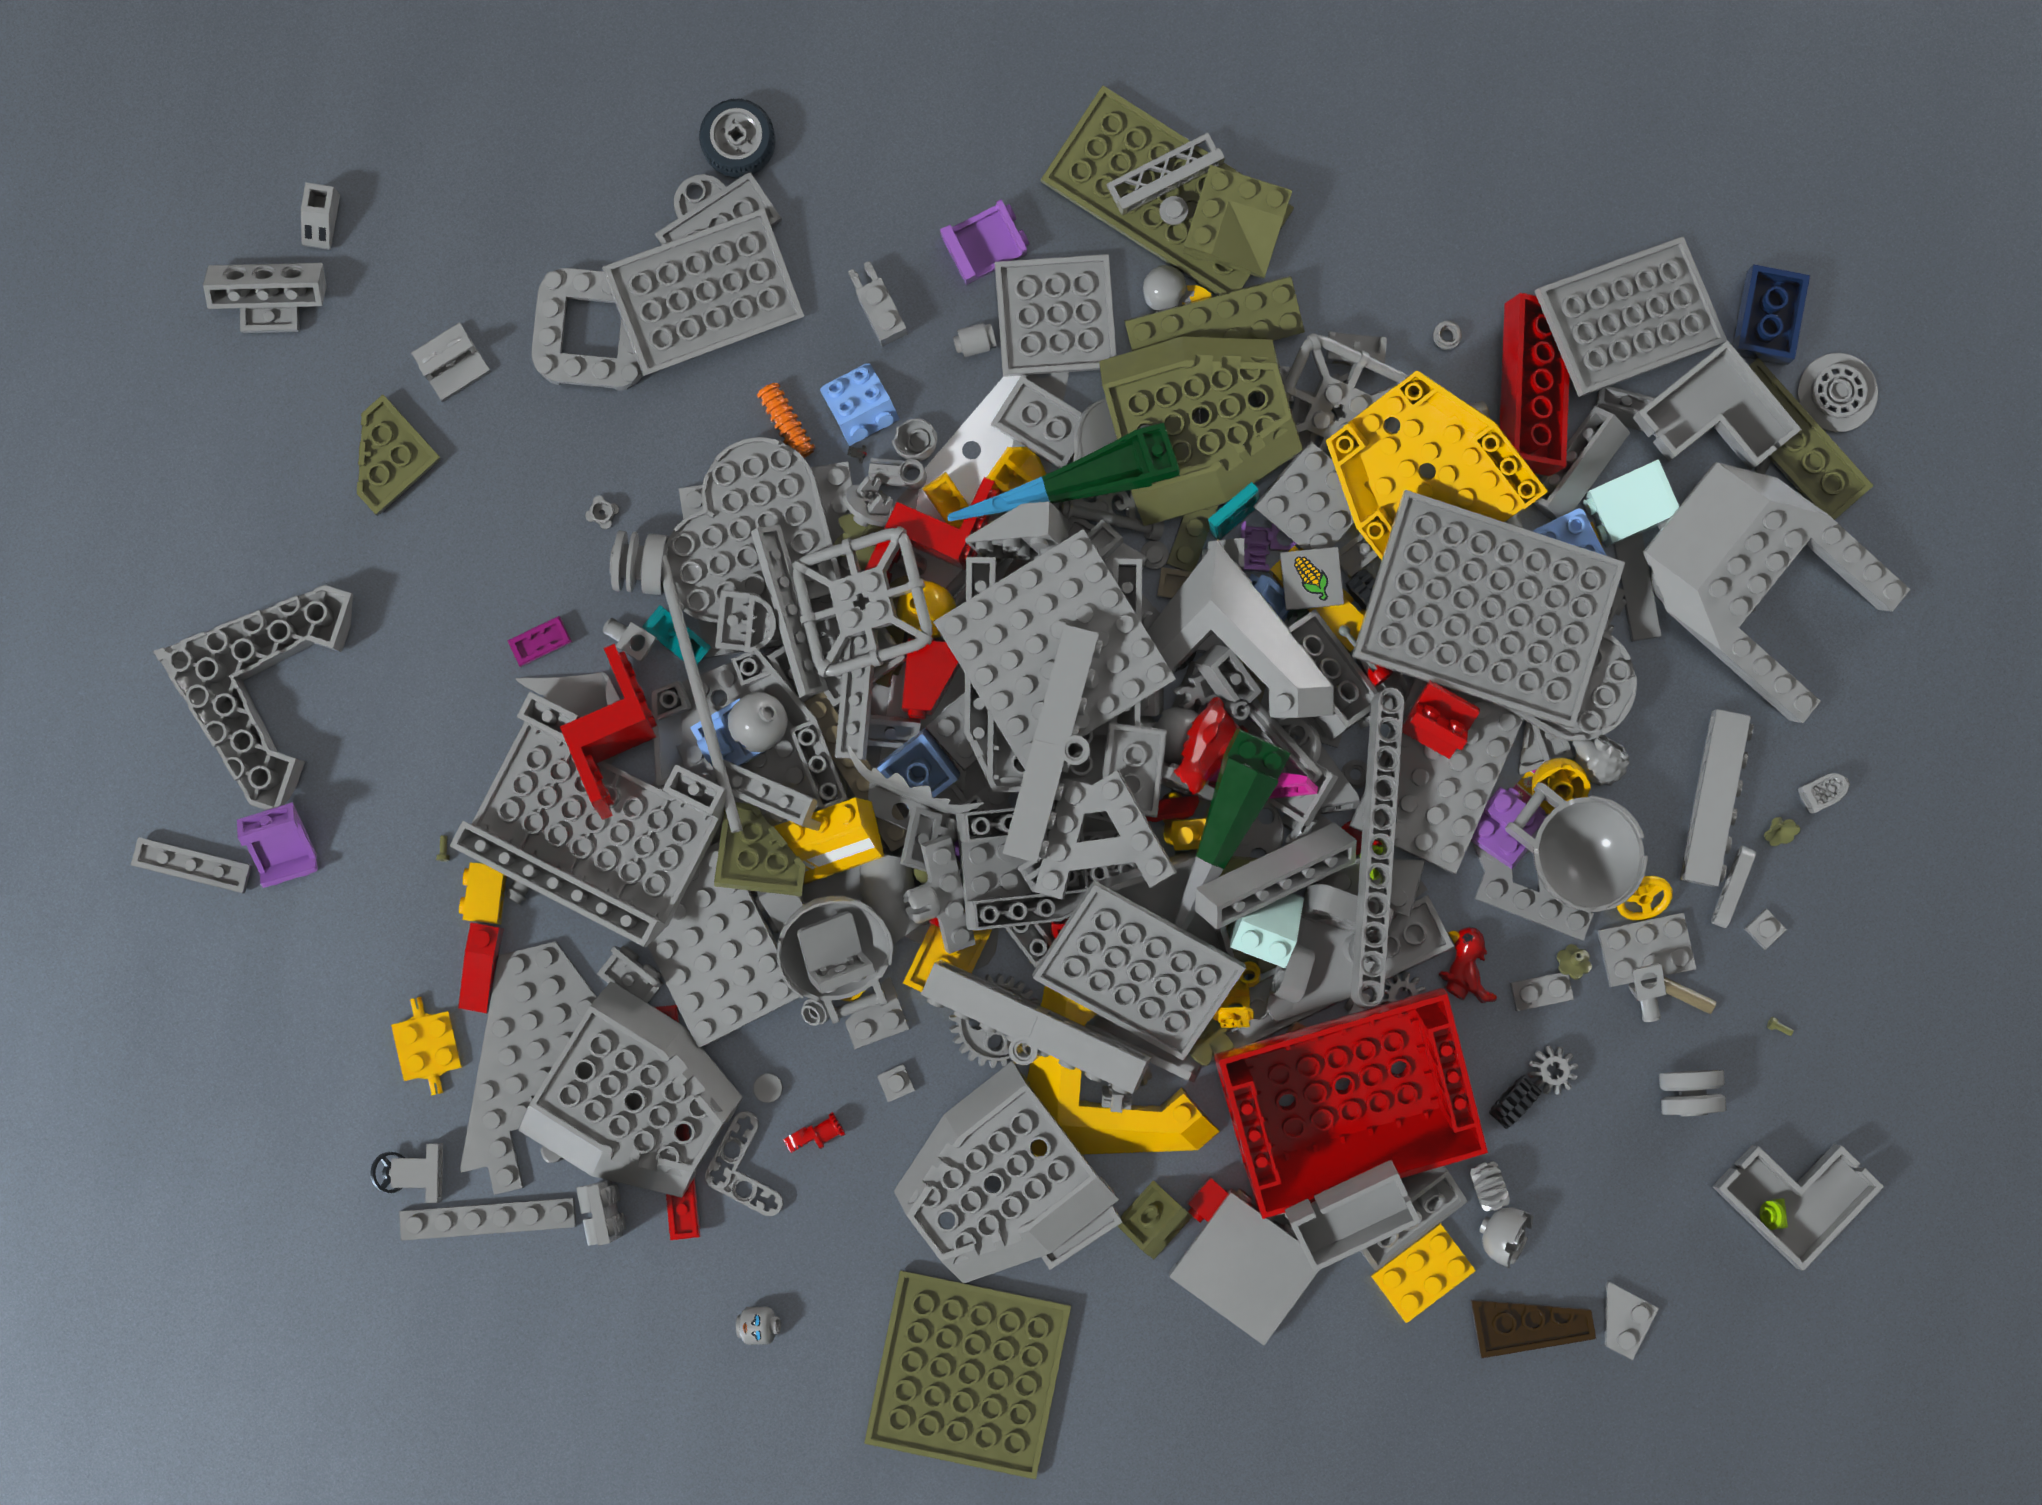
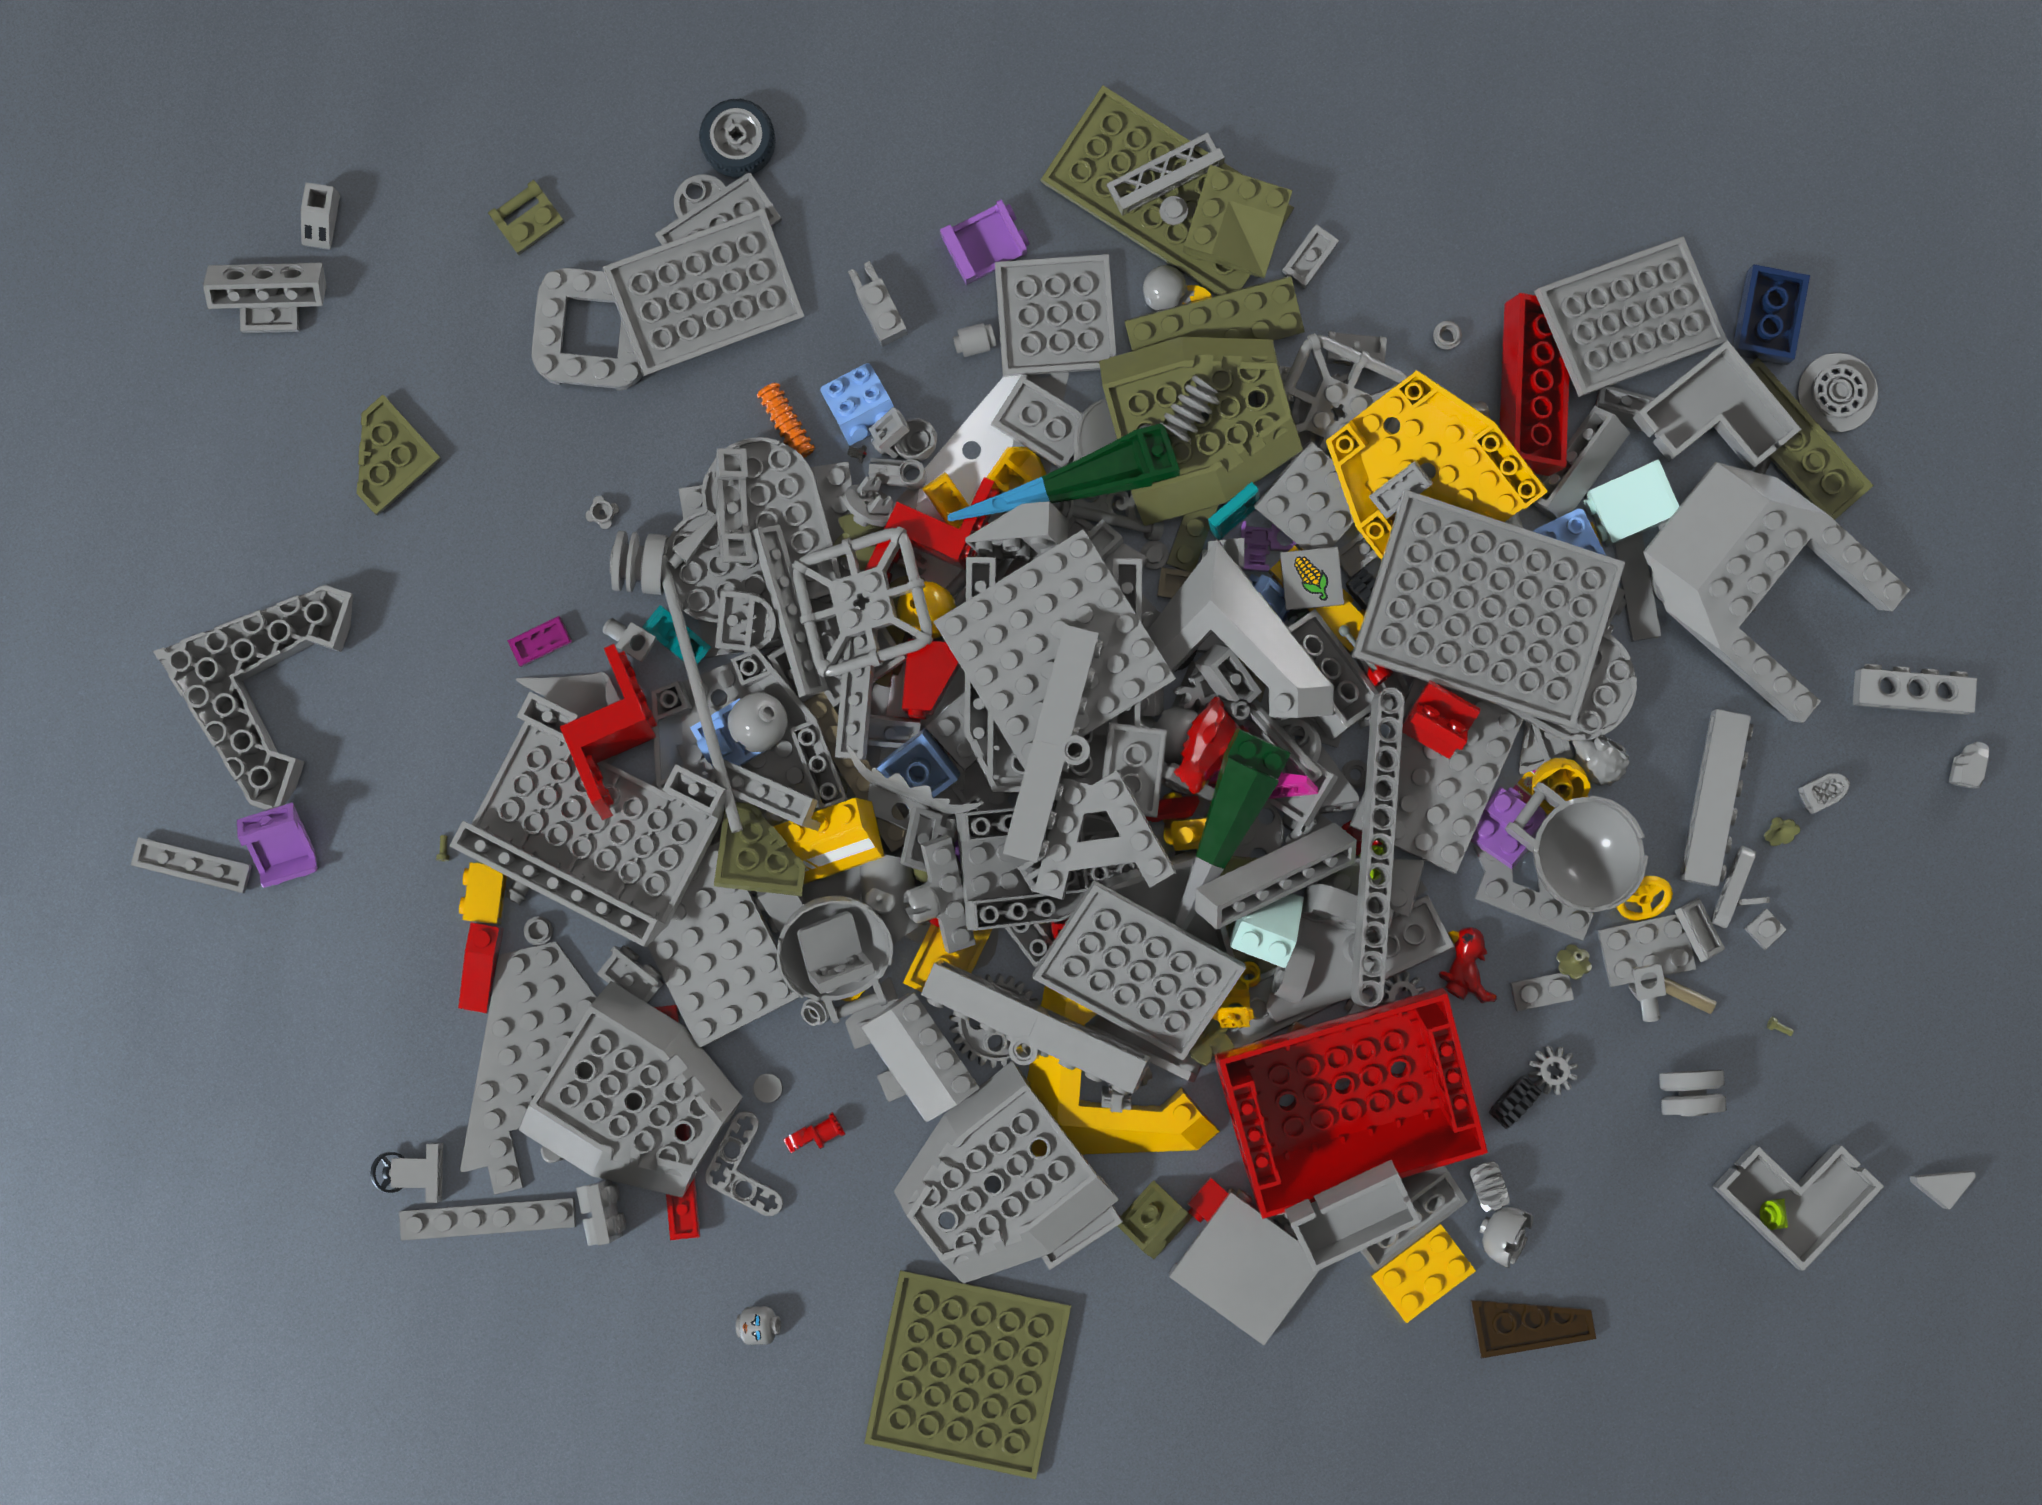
yellow plate [391,997,462,1096] -> none
light grey bracket [411,322,491,402] -> none
light grey wing [1605,1281,1659,1360] -> none
none -> olive plate [488,180,564,255]
none -> light grey plate [524,916,553,945]
none -> light grey piece [667,512,717,569]
none -> light grey slope [716,448,752,563]
none -> light grey slope [861,993,980,1122]
none -> light grey piece [864,888,895,915]
none -> light grey bracket [869,407,910,459]
none -> light grey piece [1160,375,1220,442]
none -> light grey plate [1282,224,1339,288]
none -> light grey plate [1369,460,1433,519]
none -> light grey tile [1674,898,1725,962]
none -> light grey piece [1737,897,1770,906]
none -> light grey brick [1853,664,1977,715]
none -> light grey slope [1910,1171,1976,1210]
none -> light grey rock [1949,742,1989,789]

